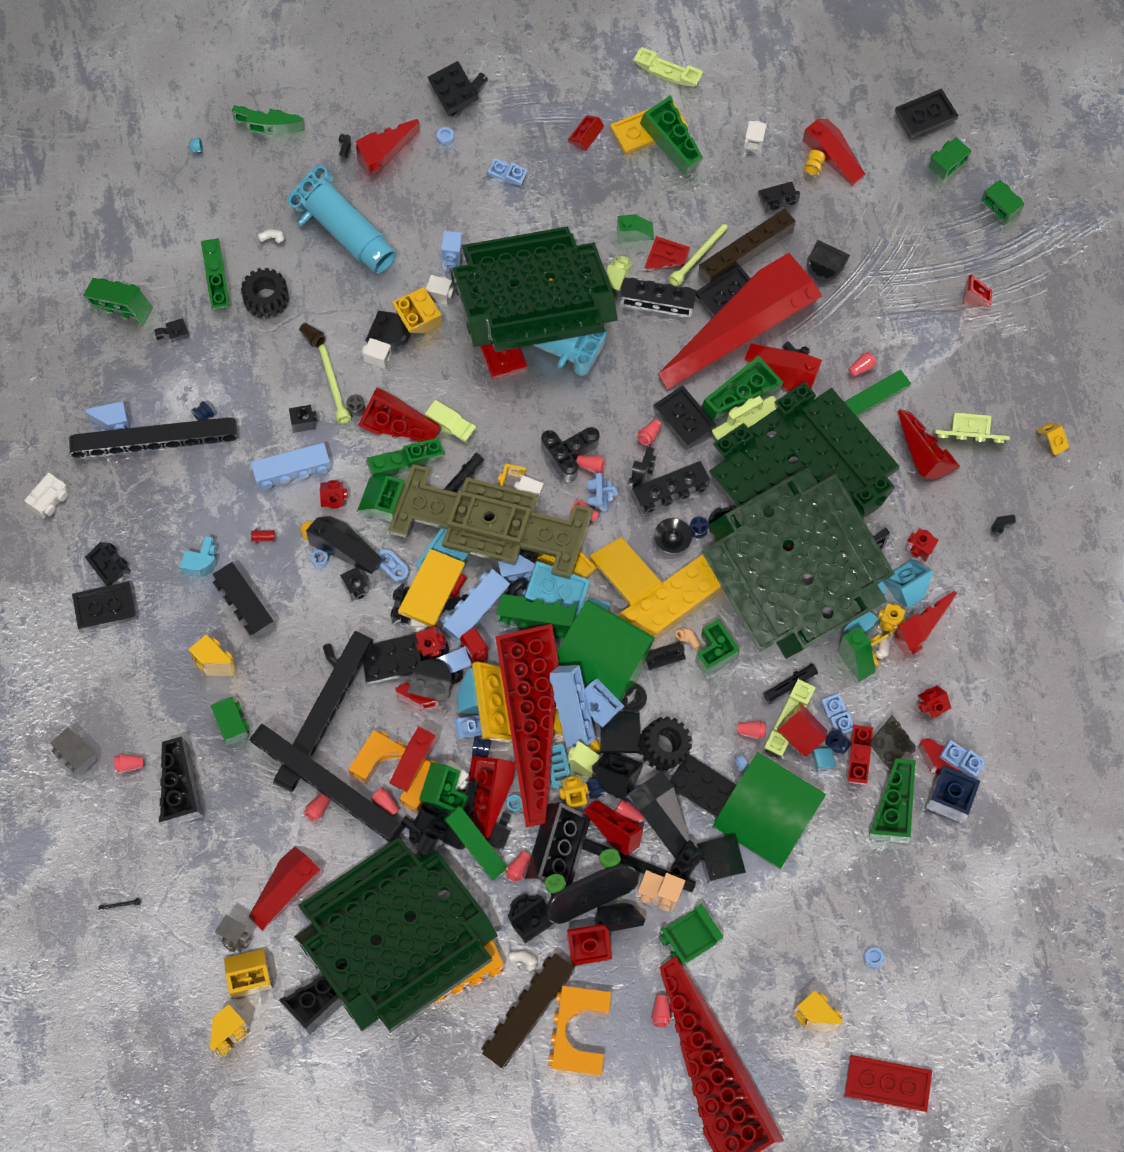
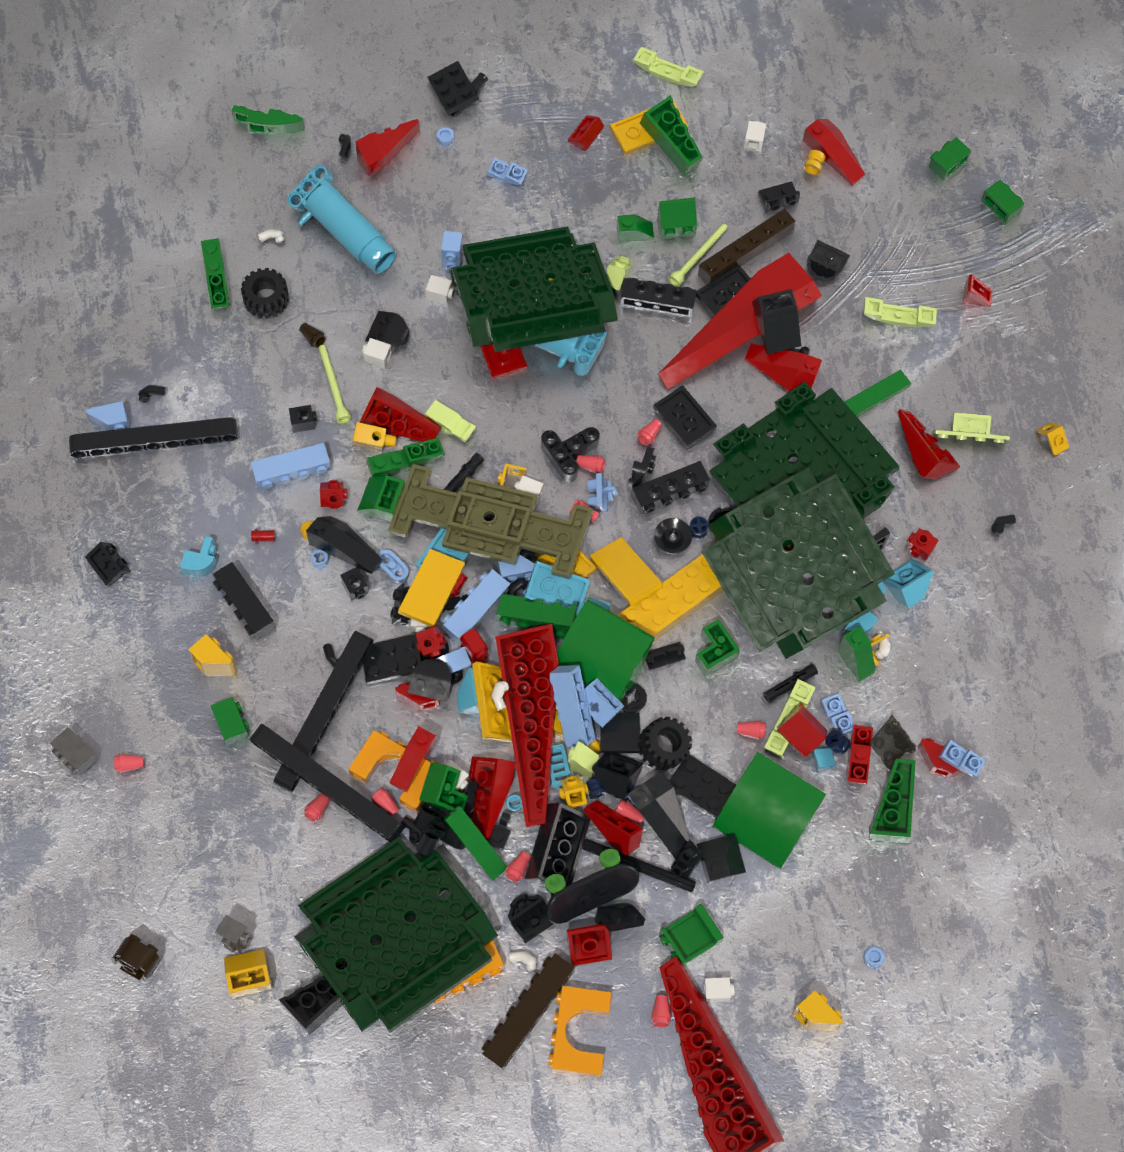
white brick [24,473,69,519] -> none
black plate [72,582,137,632] -> none
green wedge [83,278,153,325] -> none
black hinge [98,898,141,911] -> none
black plate [154,318,189,342] -> none
black wedge [159,736,204,828] -> none
medium azure hinge [189,138,203,153] -> none
dark blue wheel [191,401,214,421] -> none
yellow slope [210,1004,249,1058] -> none
red wedge [248,846,322,931] -> none
dark grey wheel [346,394,366,418] -> none
yellow slope [392,287,442,333] -> none
light blue hips [453,716,482,739] -> none
dark blue wheel [472,737,491,758] -> none
light nougat brick [636,870,685,912] -> none
red wing [644,236,690,270] -> none
light nougat arm [675,628,702,651] -> none
green wedge [701,356,783,421] -> none
yellowish green bracket [712,396,777,441] -> none
light blue tile [734,754,749,774] -> none
red tile [844,1055,933,1113] -> none
coral cone [848,352,877,377] -> none
yellow brick [878,603,907,634] -> none
red wedge [892,591,957,657] -> none
black plate [895,88,959,138] -> none
red brick [917,685,951,719] -> none
dark blue slope [926,766,980,823] -> none
none -> dark brown brick [111,934,160,981]
none -> black arm [138,385,165,403]
none -> yellow torso [352,422,396,451]
none -> white arm [491,681,509,711]
none -> green slope [657,197,697,239]
none -> white brick [703,978,734,1003]
none -> black slope [752,289,802,355]
none -> yellowish green slope [864,297,937,327]

